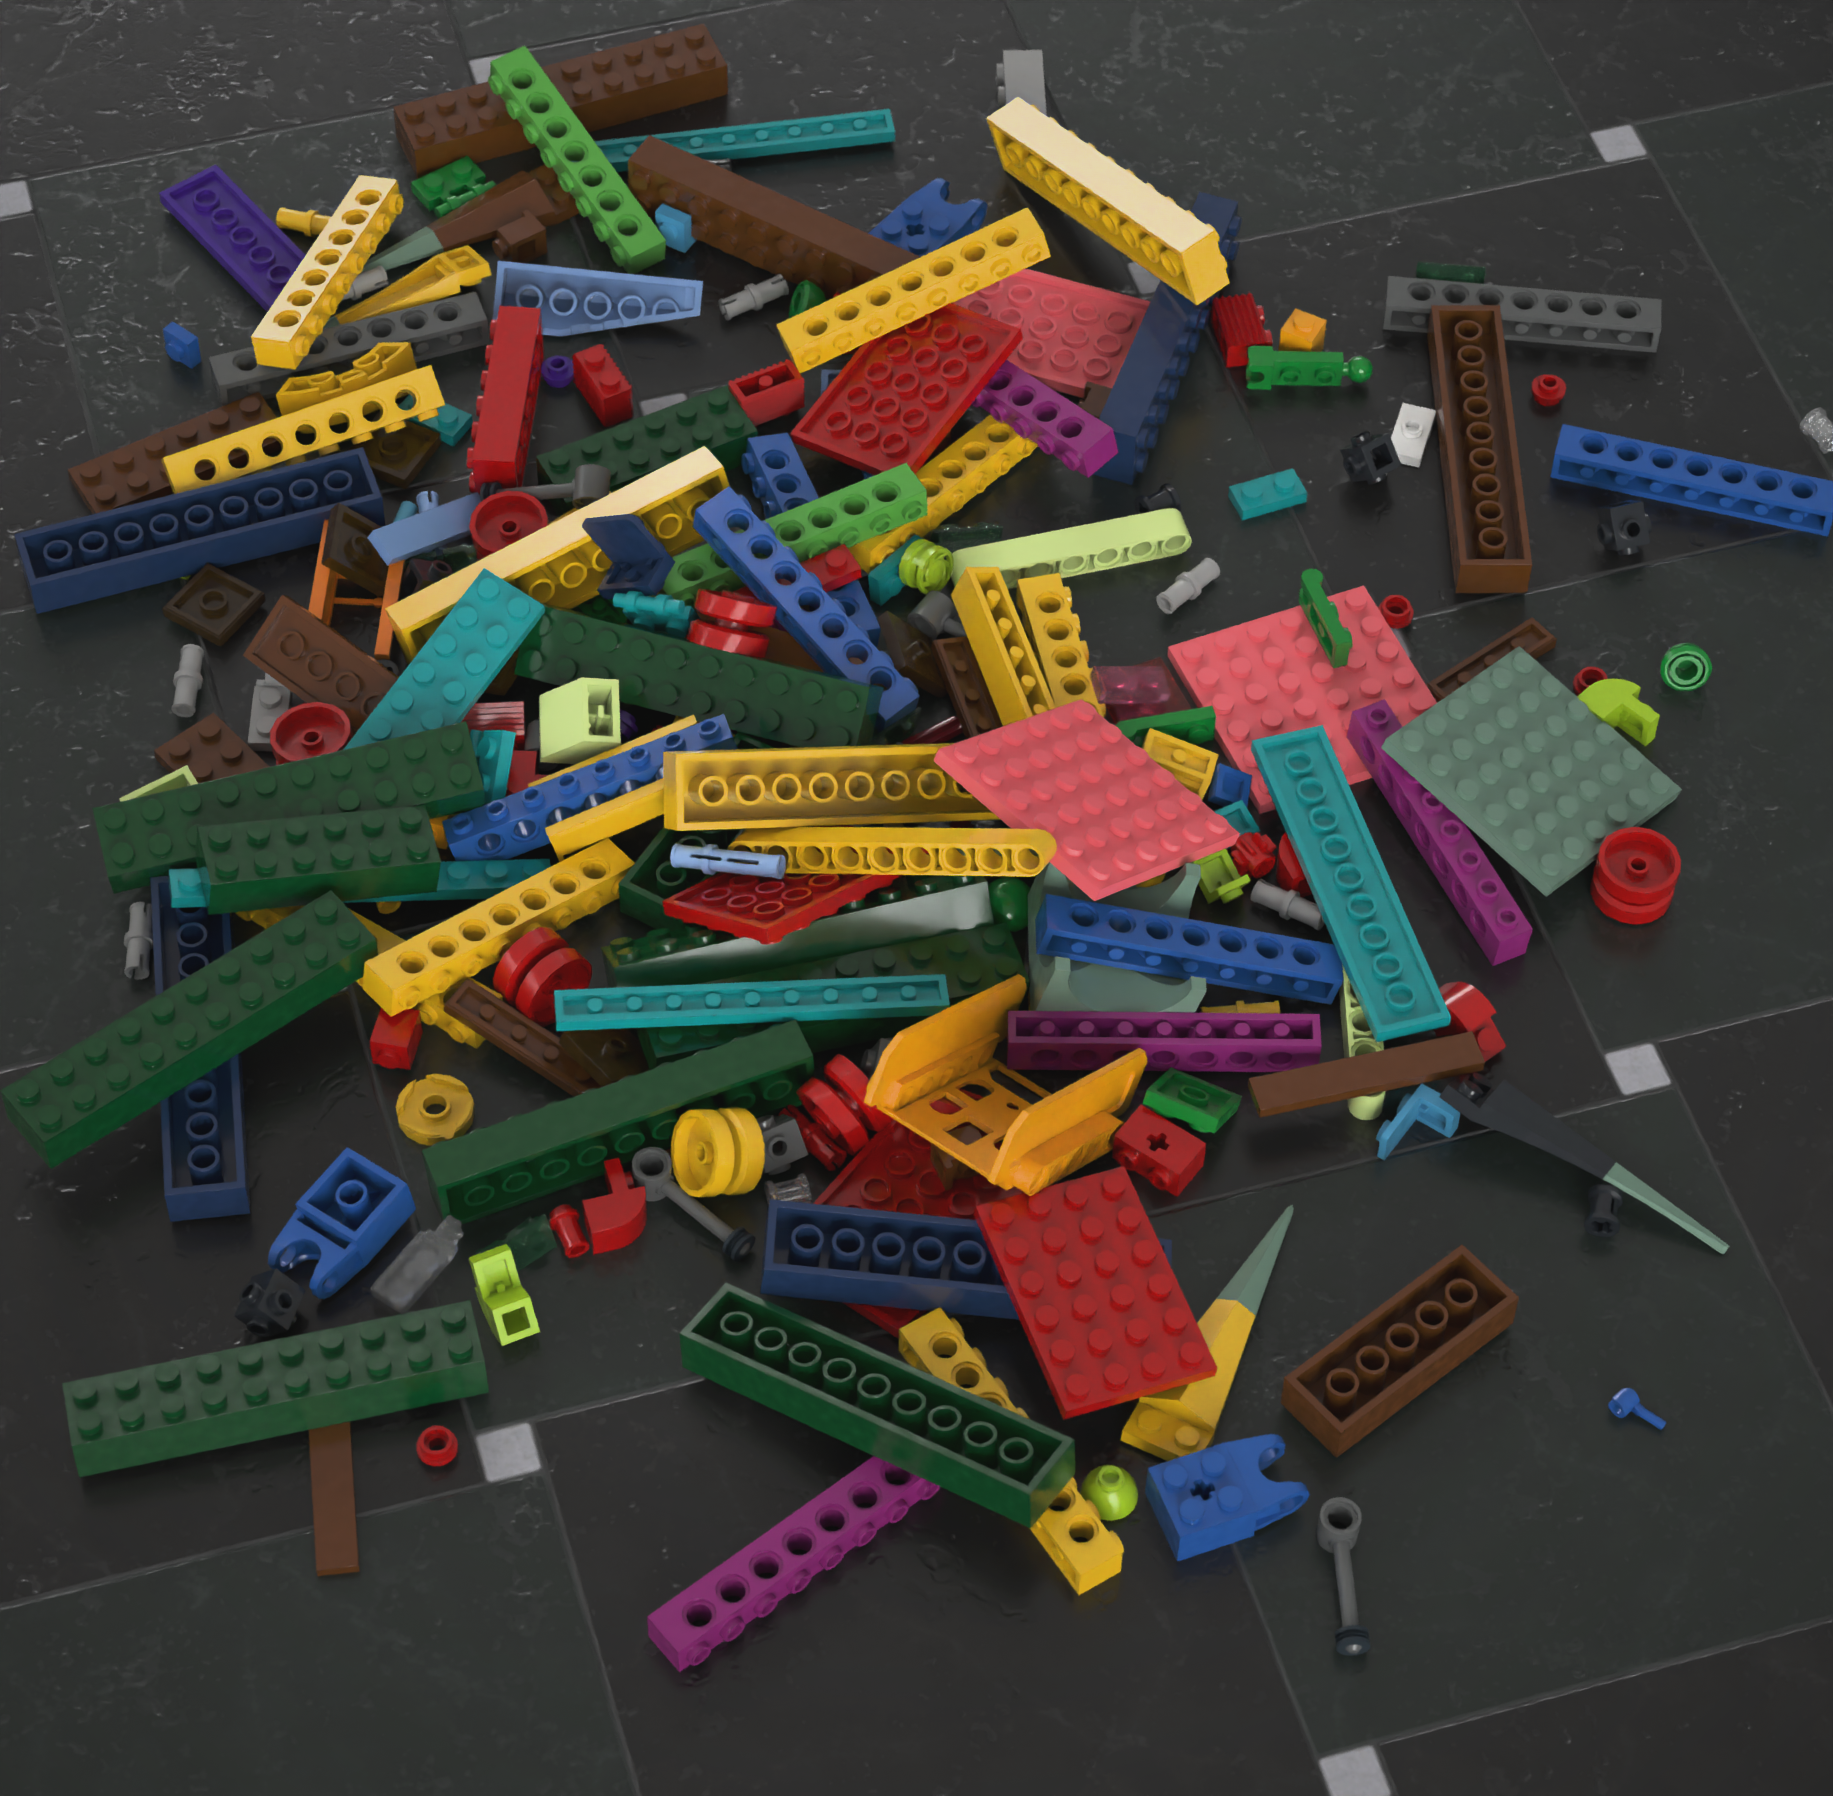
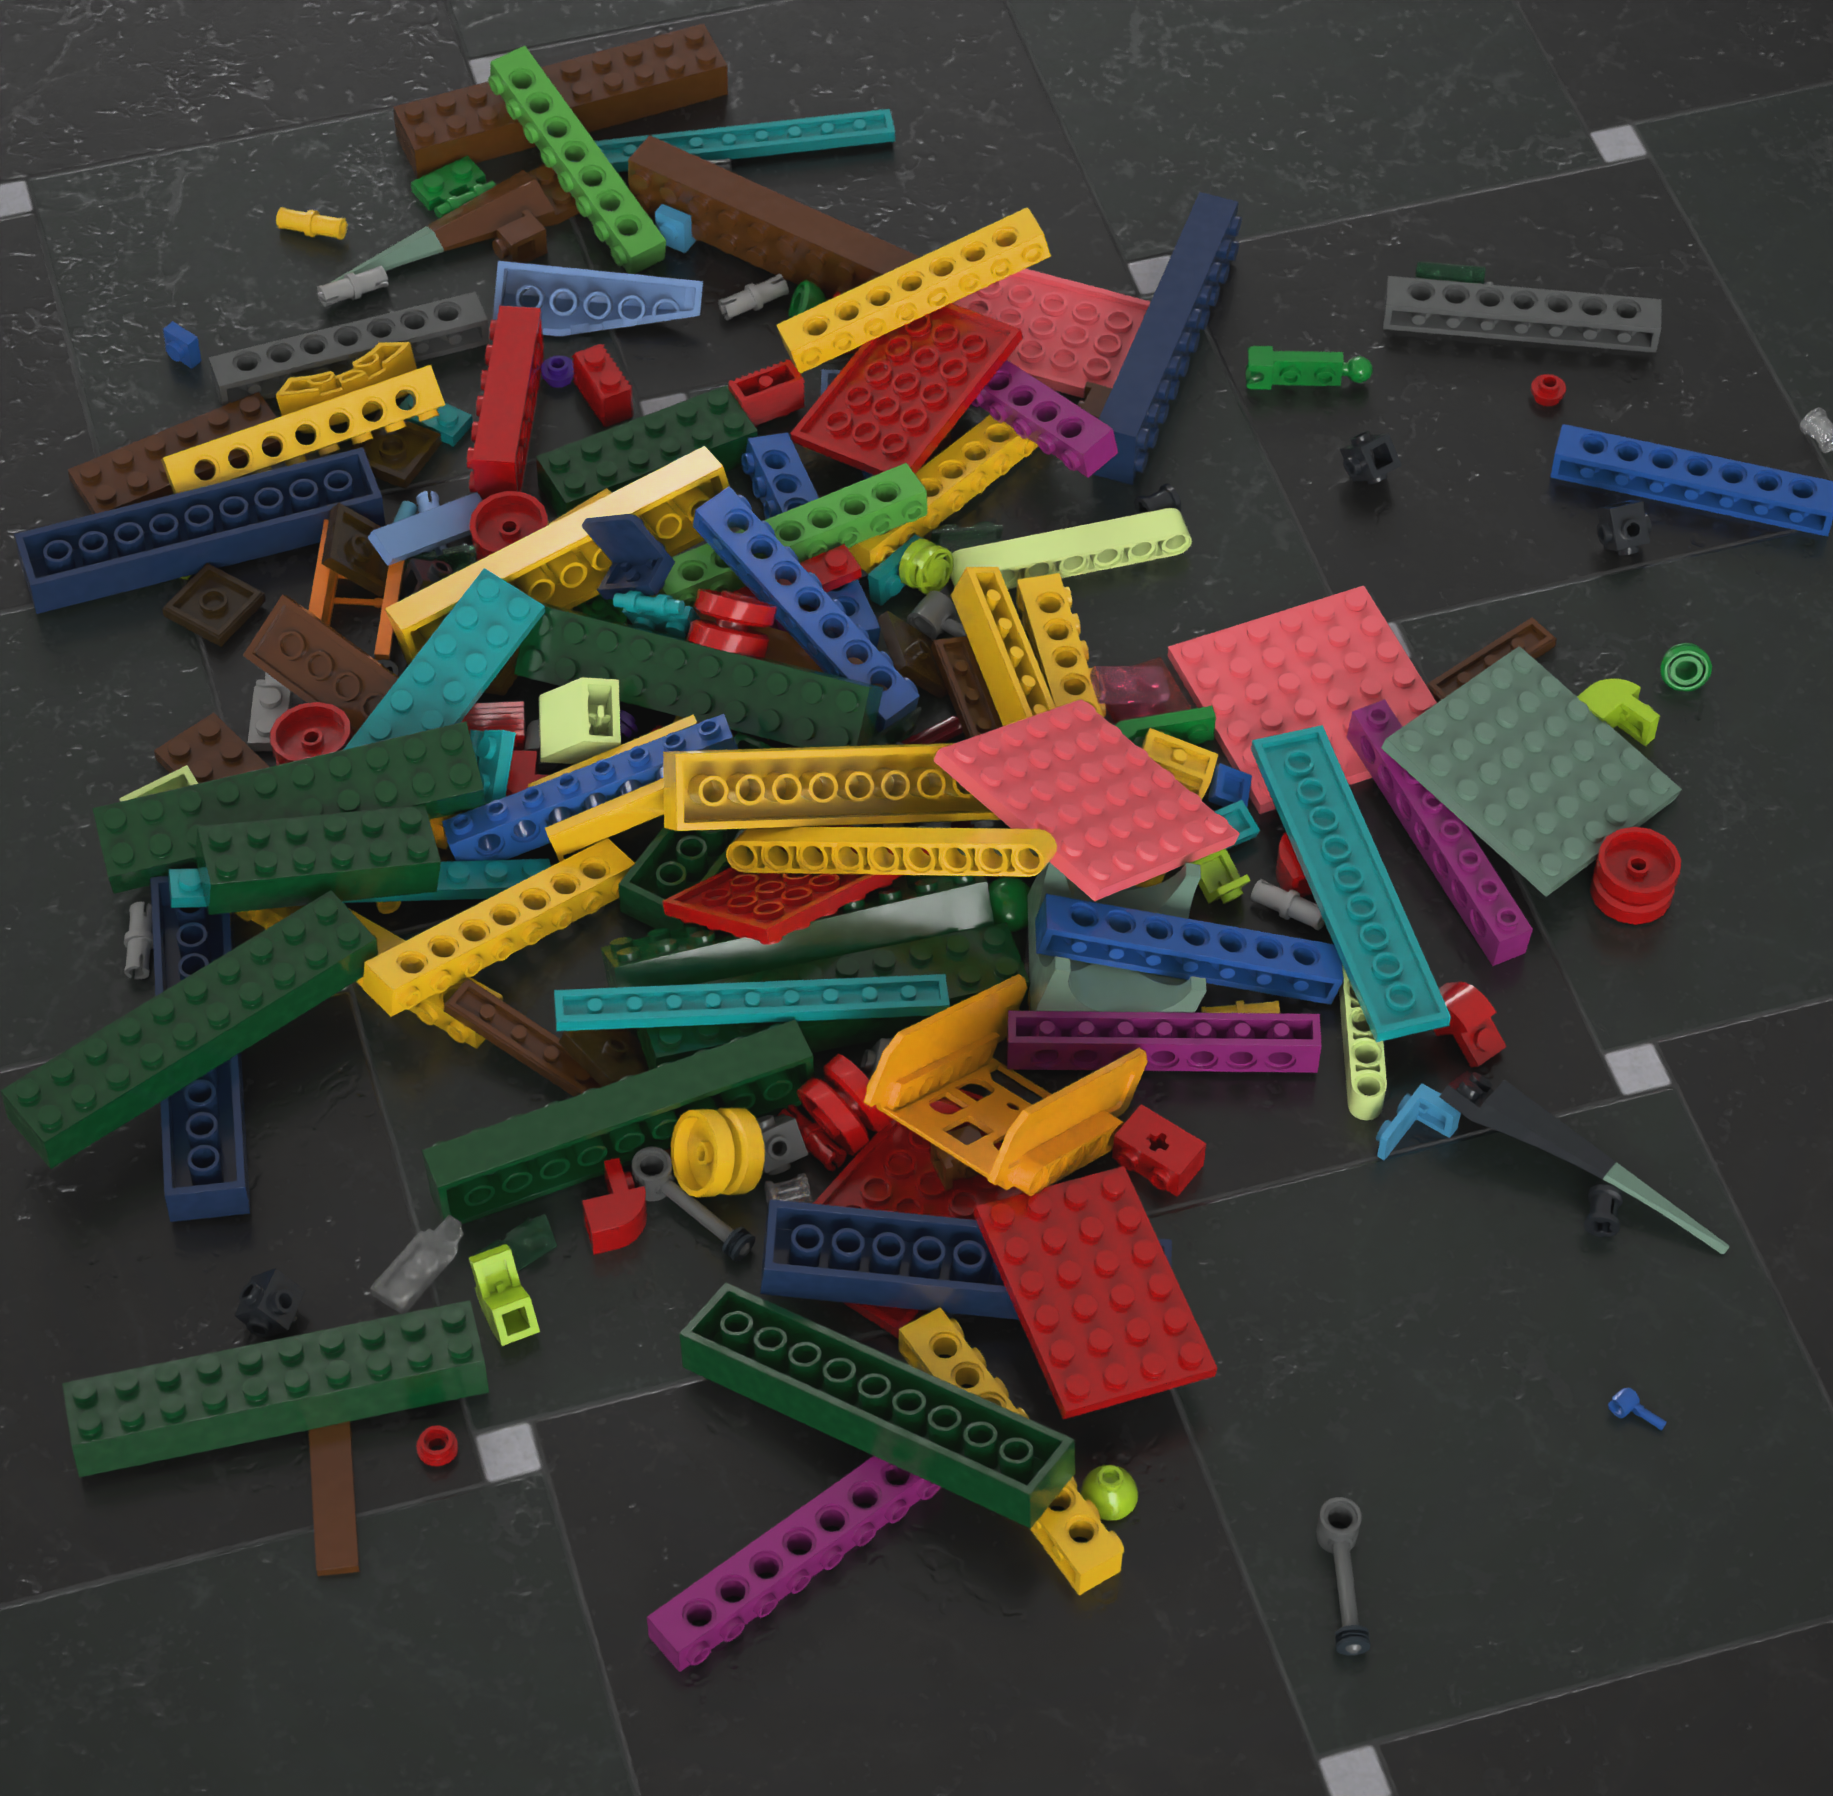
dark purple plate [159,164,306,312] -> none
light grey pin [171,644,204,717] -> none
yellow brick [251,175,404,370] -> none
blue brick [268,1147,416,1299] -> none
yellow plate [323,245,491,329] -> none
red brick [369,1008,423,1070] -> none
yellow tile [396,1074,475,1146] -> none
dark grey piece [480,464,611,510] -> none
red wheel [493,927,592,1027] -> none
red pin [548,1204,590,1258] -> none
light blue pin [670,843,786,879] -> none
blue brick [869,178,987,257] -> none
yellow brick [986,97,1229,305] -> none
light grey brick [996,50,1047,116] -> none
yellow plate [1120,1204,1294,1461] -> none
green plate [1142,1067,1242,1133] -> none
blue brick [1145,1434,1310,1562] -> none
light grey pin [1156,558,1220,614] -> none
red brick [1211,292,1273,368] -> none
teal plate [1228,468,1307,520] -> none
red gear [1231,832,1277,878] -> none
reddish brown tile [1248,1031,1485,1118] -> none
light orange brick [1278,308,1327,352] -> none
reddish brown brick [1280,1244,1519,1458] -> none
green plate [1298,568,1353,668] -> none
red plate [1378,595,1414,629] -> none
white plate [1391,403,1437,467] -> none
reddish brown brick [1427,305,1532,593] -> none
red plate [1573,667,1608,695] -> none

